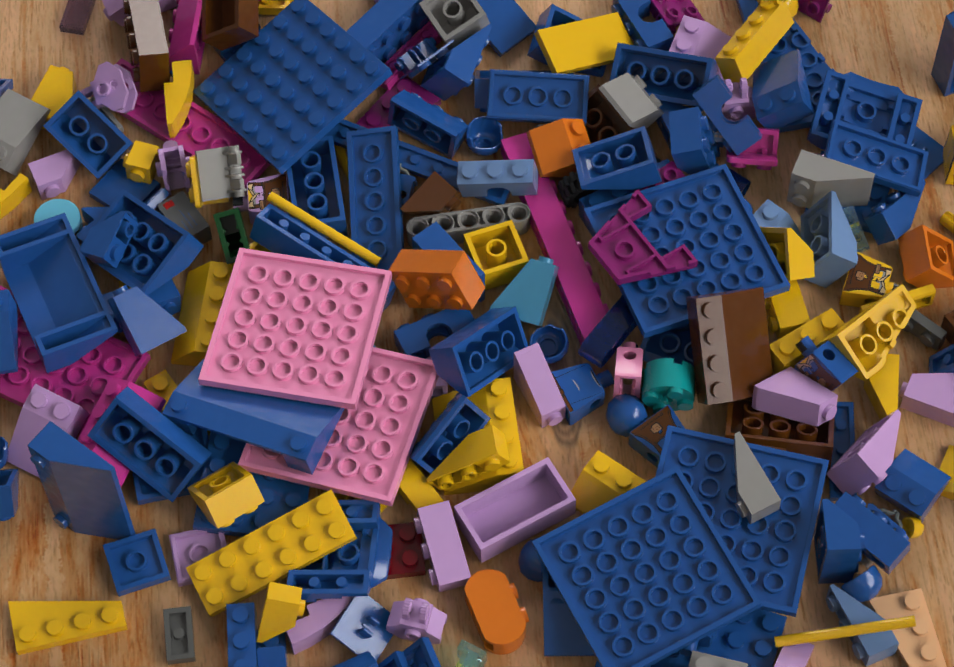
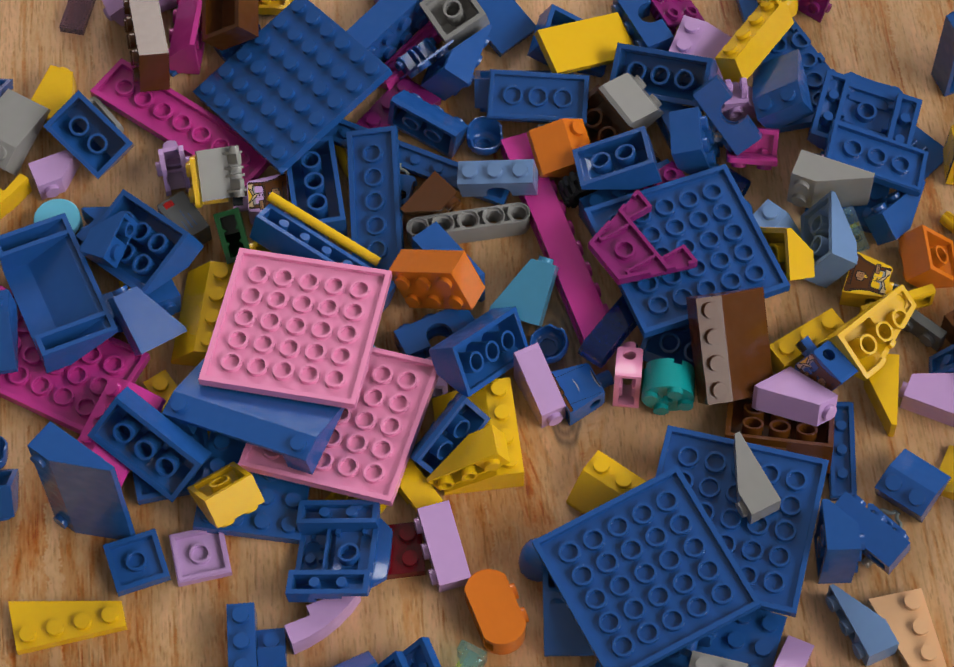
lavender slope [7,384,89,478] -> none
lavender hinge [80,61,138,114] -> none
blue tile [89,158,161,207] -> none
yellow brick [123,140,160,184] -> none
blue tile [144,188,170,210] -> none
dark grey plate [163,606,196,665] -> none
yellow slope [164,60,194,138] -> none
yellow plate [186,490,357,617] -> none
yellow slope [257,582,306,643] -> none
piece [330,595,393,661] -> none
lavender hinge [386,598,447,644] -> none
lavender piece [454,457,576,563] -> none
yellow brick [463,220,529,290] -> none
blue hair [606,393,648,437] -> none
torso [628,404,685,468] -> none
yellow brick [765,280,810,339] -> none
yellow piece [774,615,916,648] -> none
lavender slope [826,409,901,496] -> none
blue hair [841,565,883,602] -> none
yellow hinge [901,517,924,539] -> none

